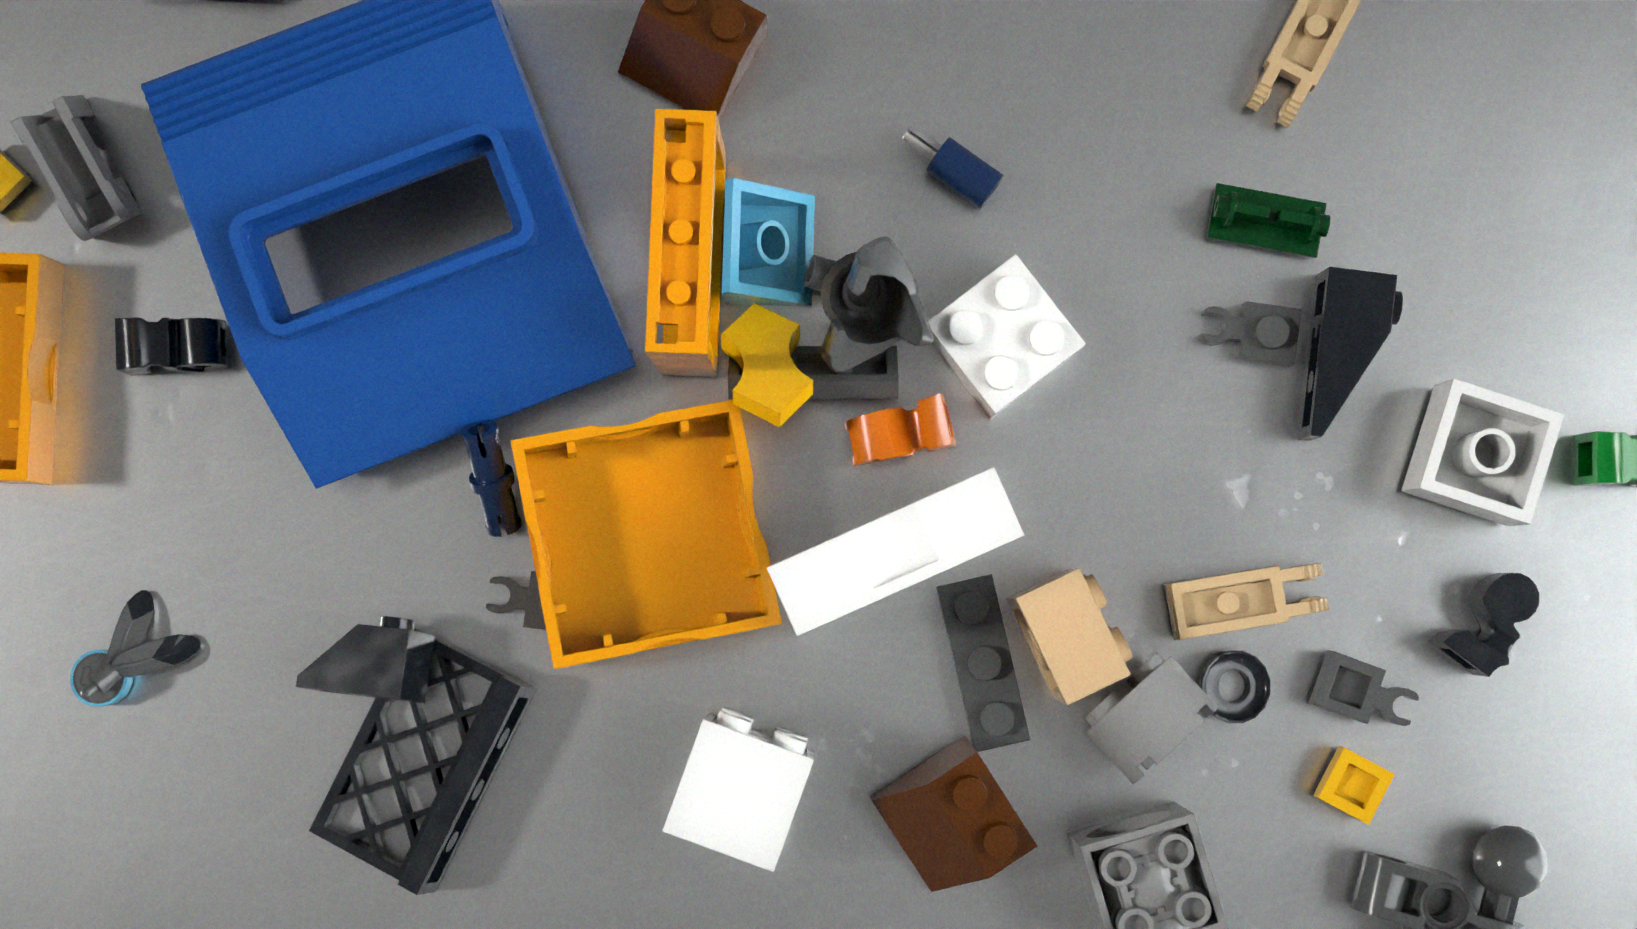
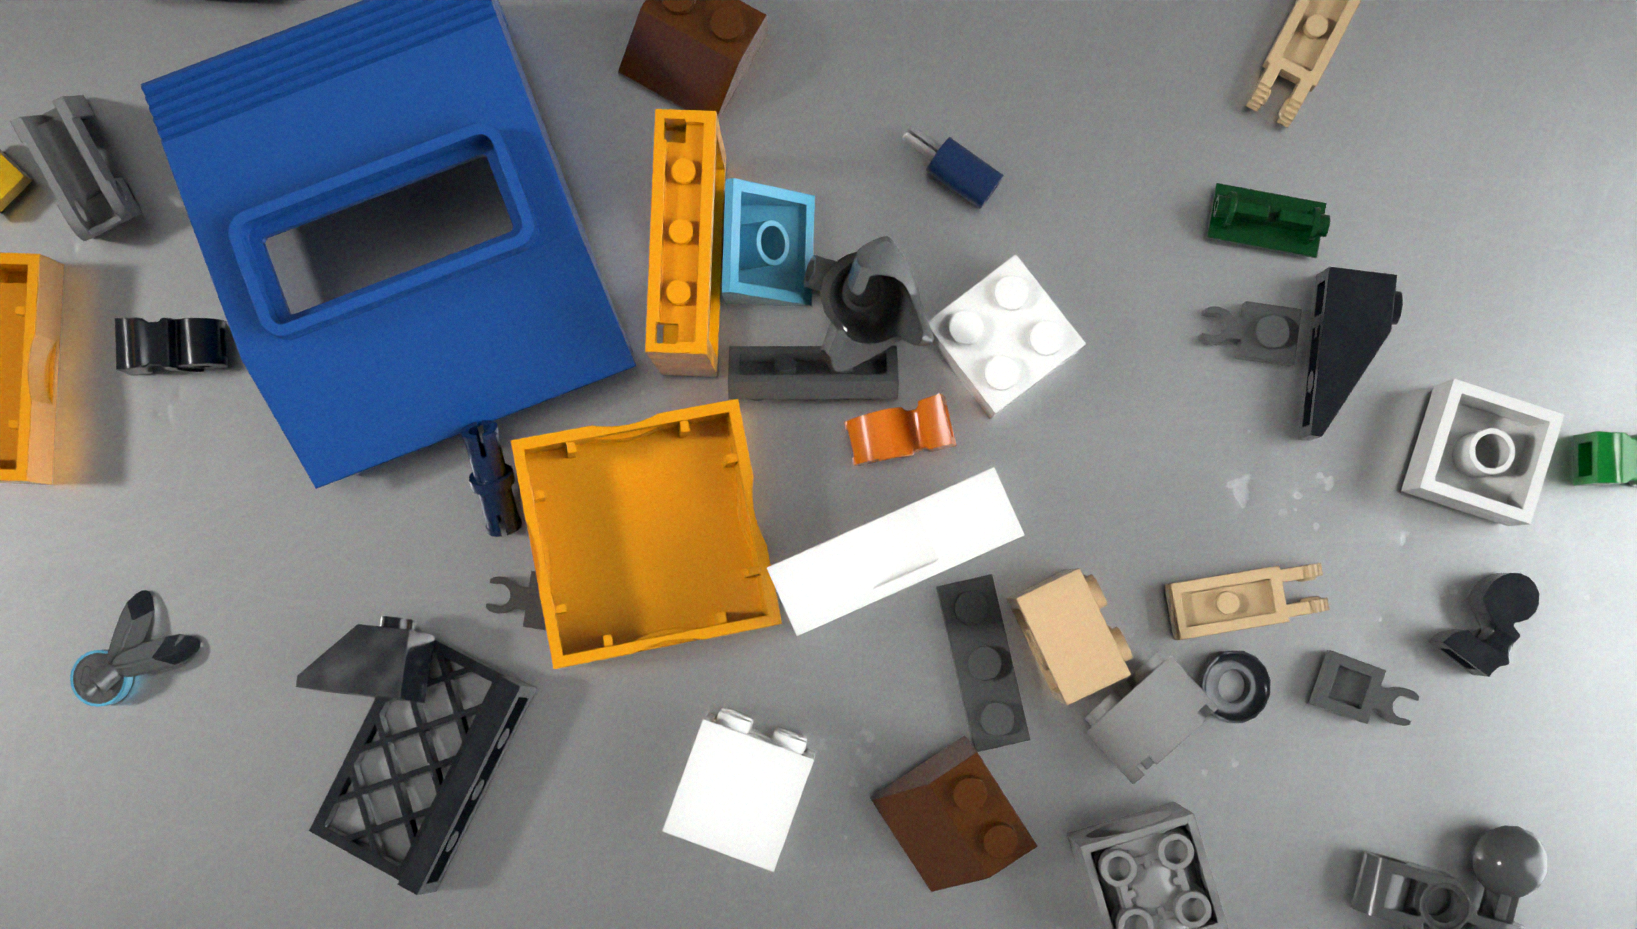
yellow tile [721,303,813,428] -> none
yellow plate [1313,746,1395,825] -> none

